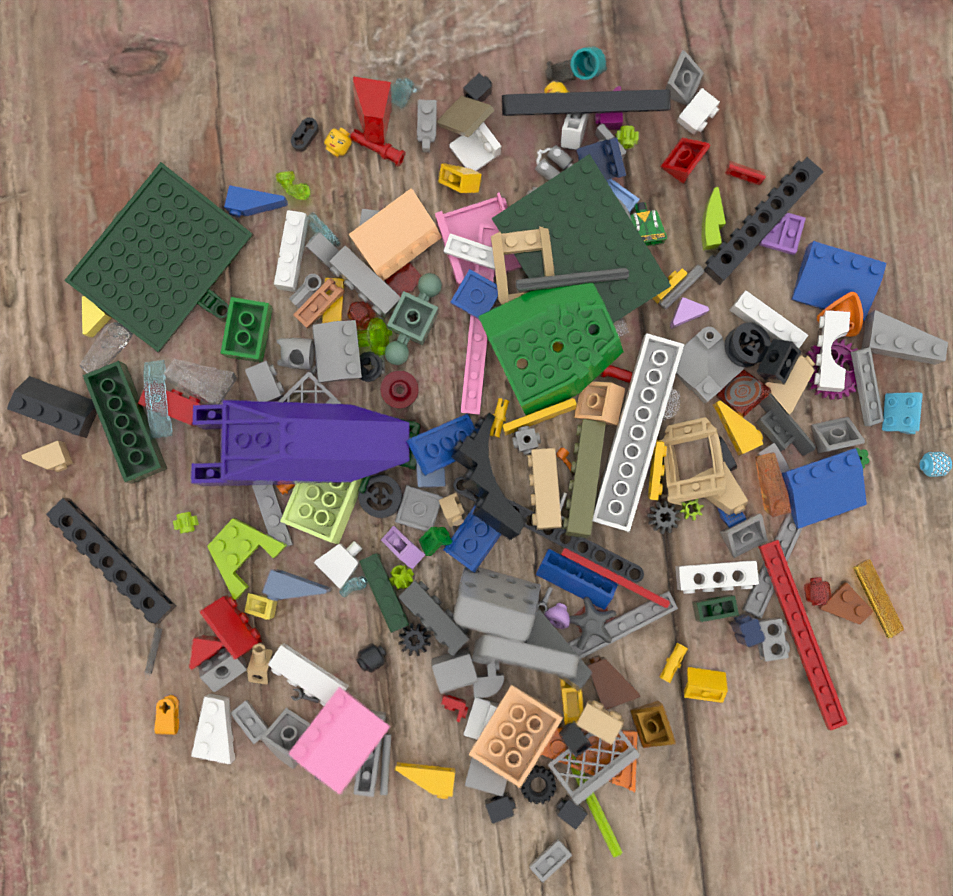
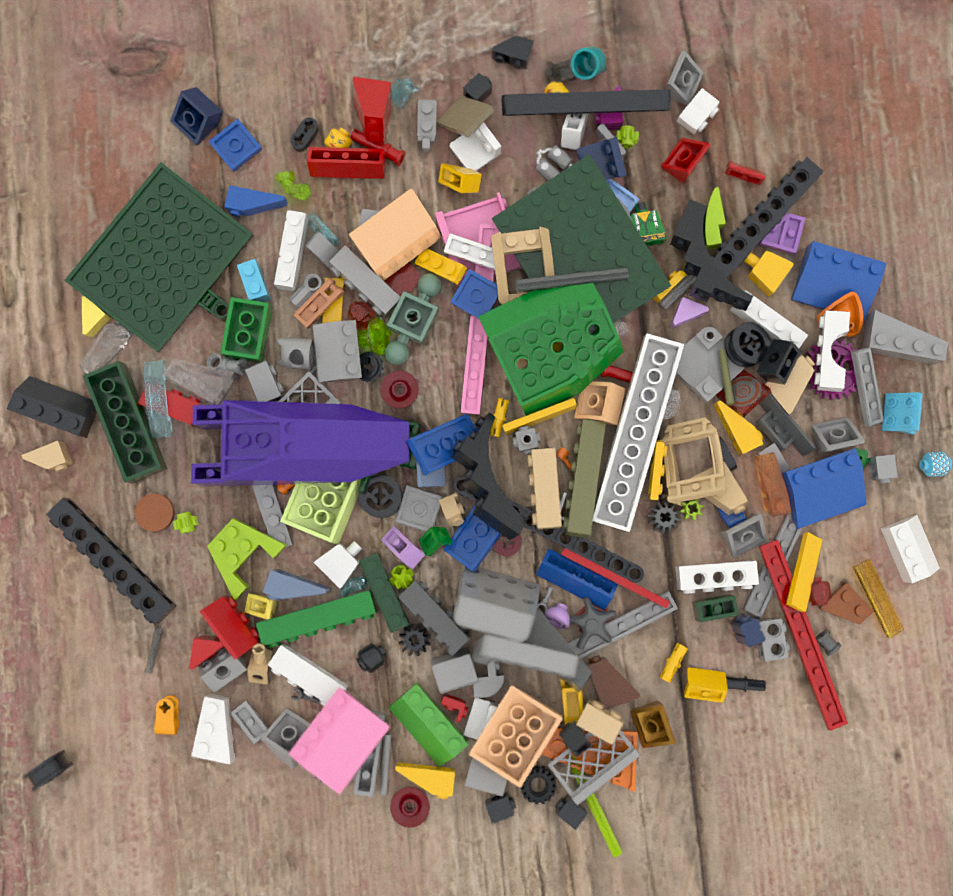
light grey plate [529,839,572,883] -> none
none -> black wheel [23,750,74,792]
none -> dark orange tile [135,493,175,532]
none -> dark blue slope [170,87,223,146]
none -> light grey connector [207,354,248,376]
none -> blue plate [208,119,262,172]
none -> medium azure brick [237,259,271,302]
none -> green brick [256,590,377,648]
none -> red brick [307,147,386,179]
none -> bright green slope [388,681,469,767]
none -> dark red dish [390,787,430,828]
none -> yellow plate [414,249,467,285]
none -> black slope [491,35,534,69]
none -> dark red gear [493,534,522,556]
none -> black arch [670,199,753,311]
none -> olive bar [718,349,735,406]
none -> black axle [726,676,766,692]
none -> yellow torso [744,251,794,297]
none -> yellow tile [786,532,823,612]
none -> dark grey bush [816,630,841,656]
none -> light grey brick [869,454,898,483]
none -> white slope [881,515,940,583]

